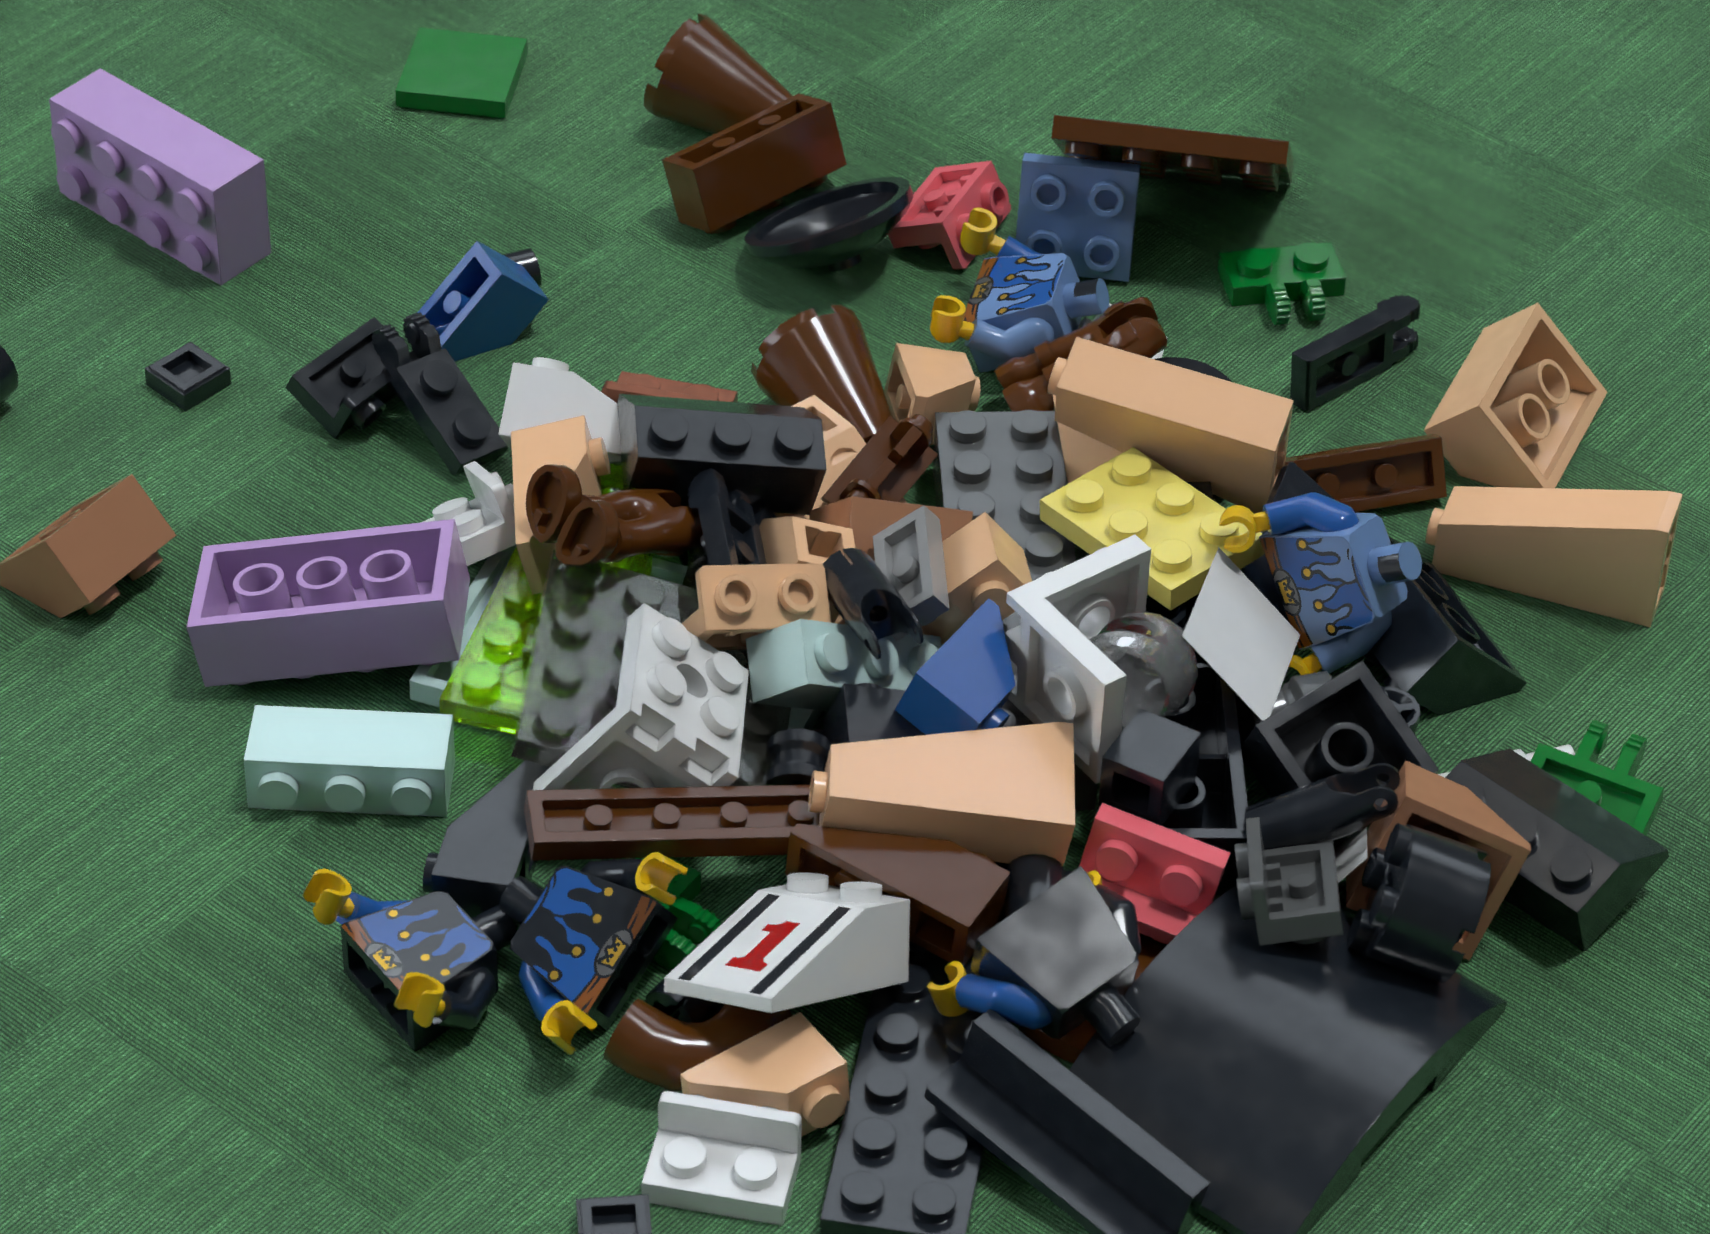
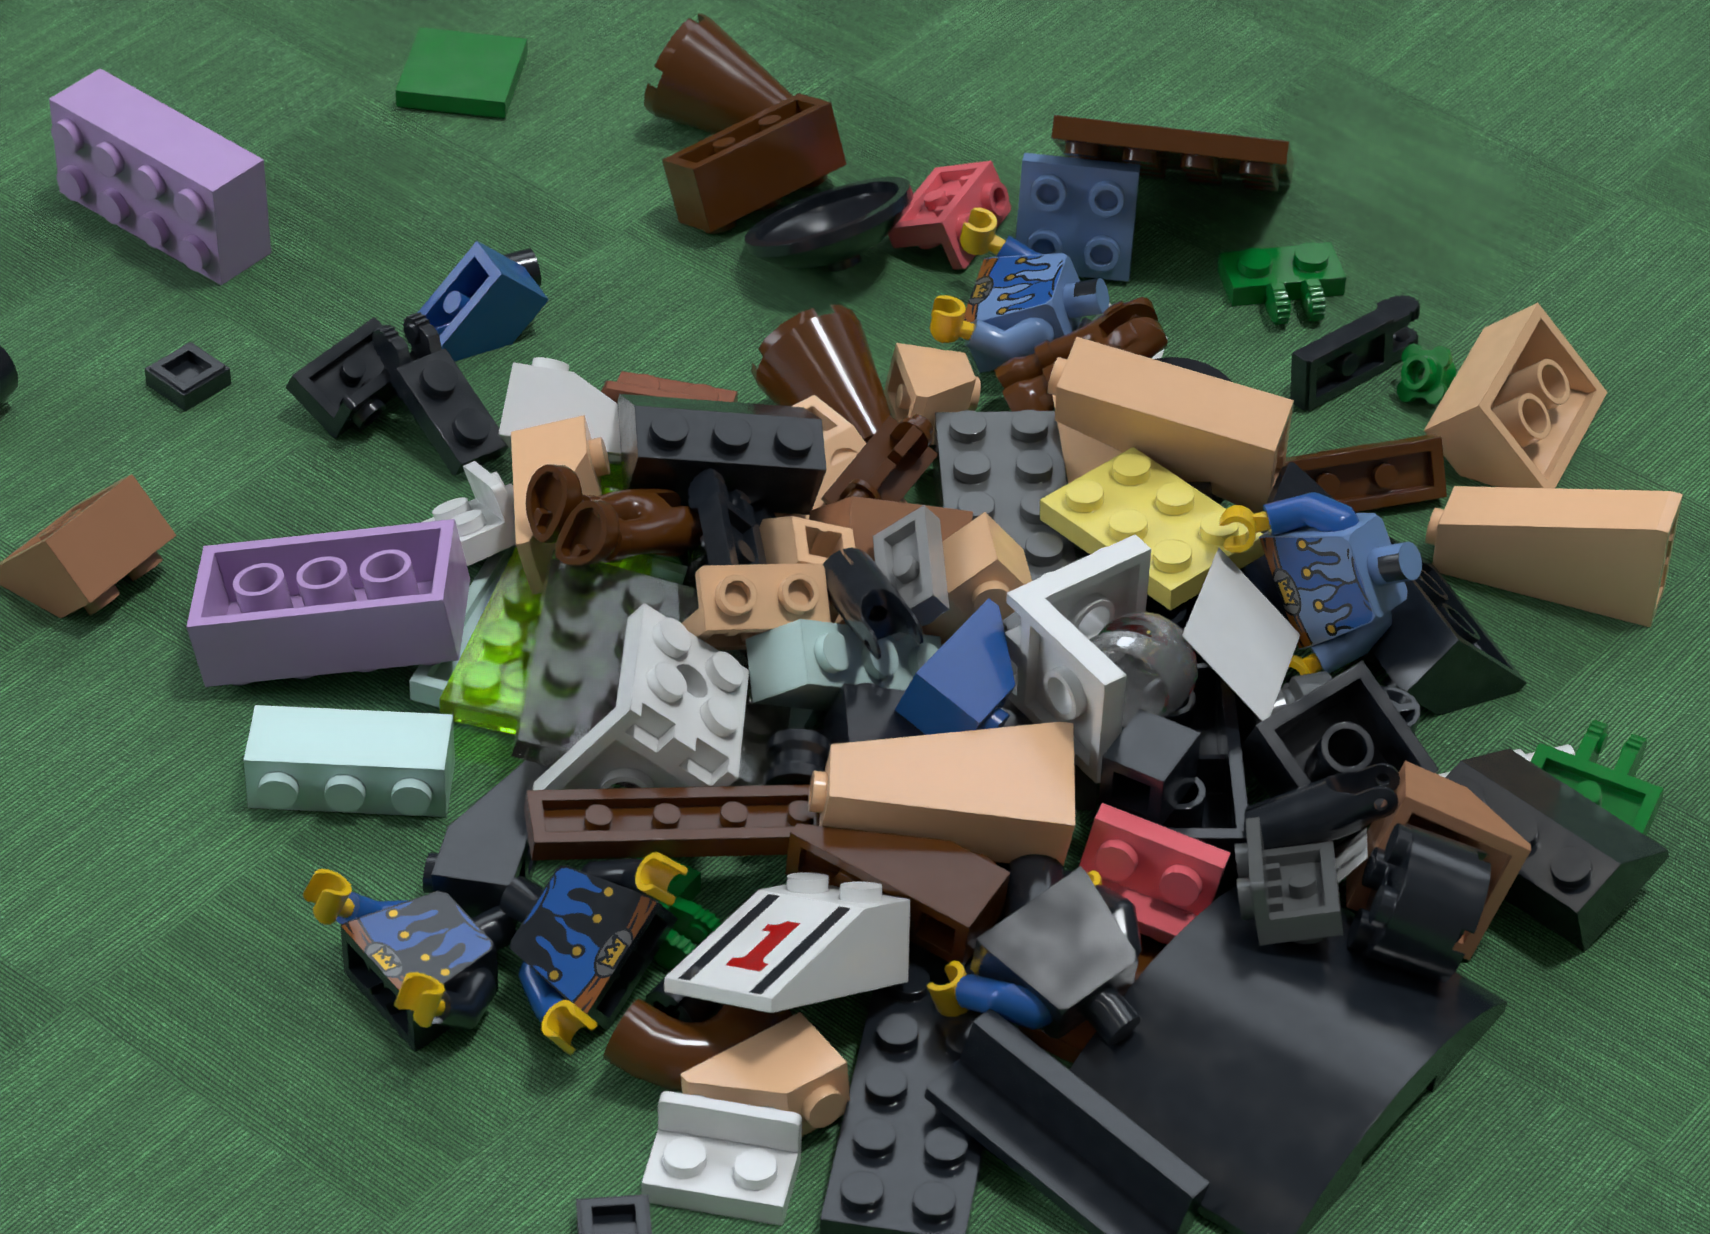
none -> green plate [1397,344,1456,405]

